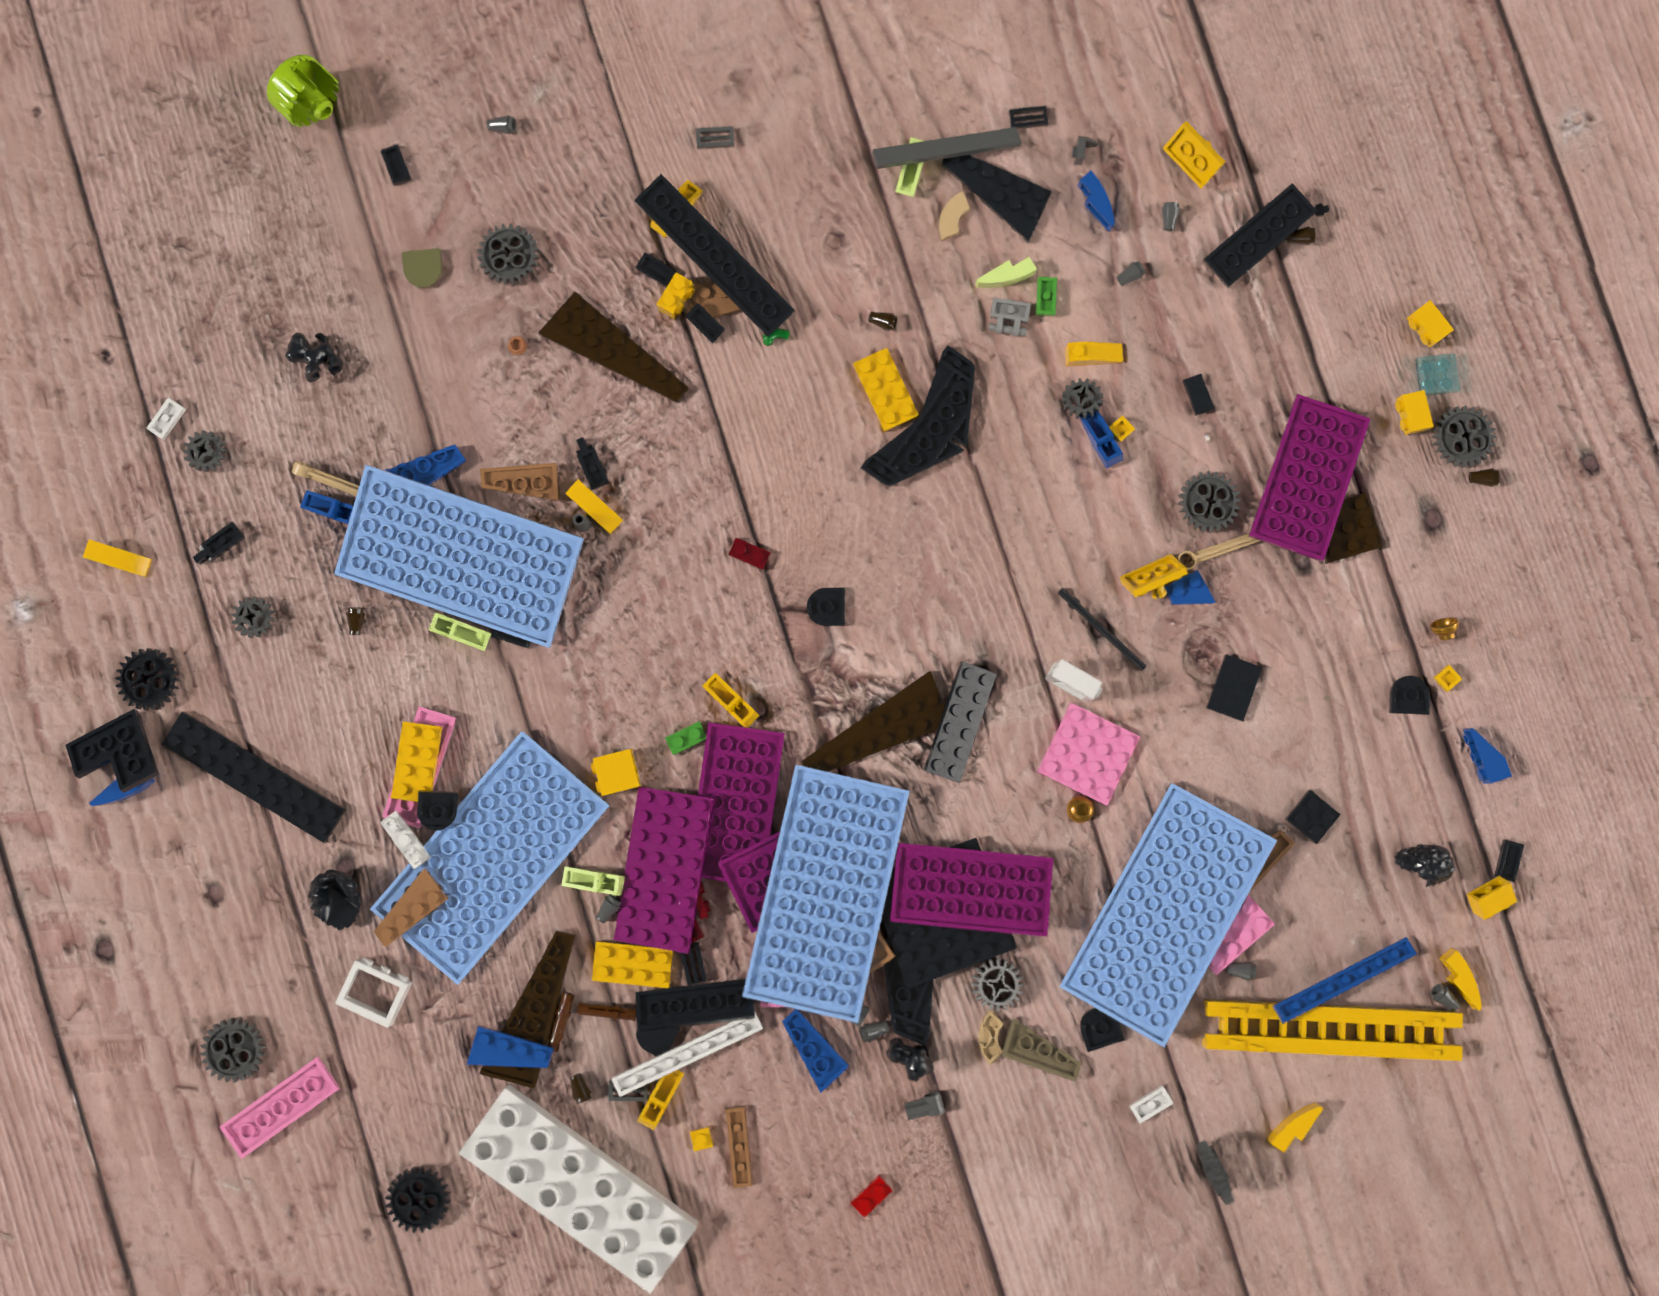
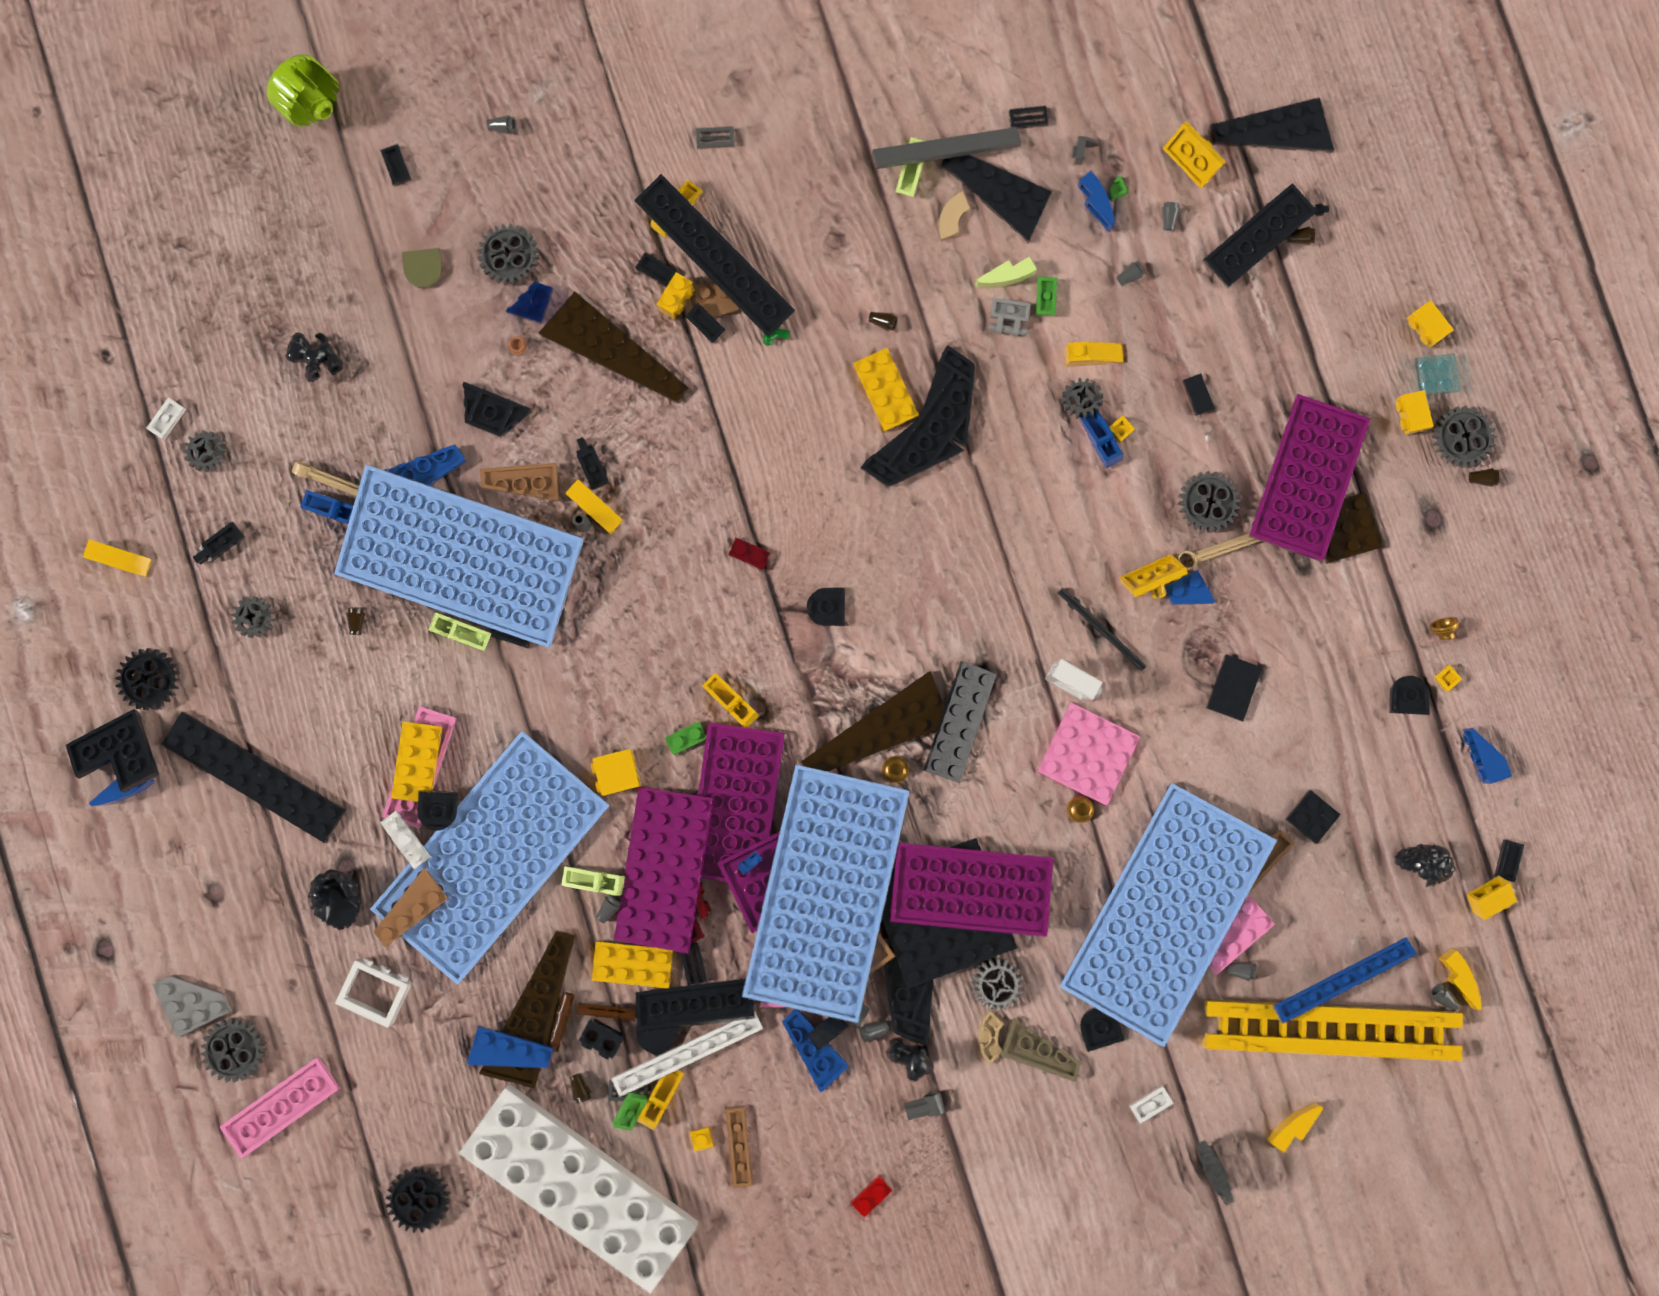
none -> light grey plate [153,976,232,1038]
none -> black wing [462,381,532,438]
none -> clear blue wing [506,281,554,324]
none -> black brick [578,1017,626,1059]
none -> bright green plate [612,1092,648,1131]
none -> blue pin [737,851,763,875]
none -> black tile [807,1016,849,1051]
none -> pearl gold piece [882,756,909,783]
none -> bright green tile [1109,176,1129,202]
none -> black wing [1210,97,1334,153]

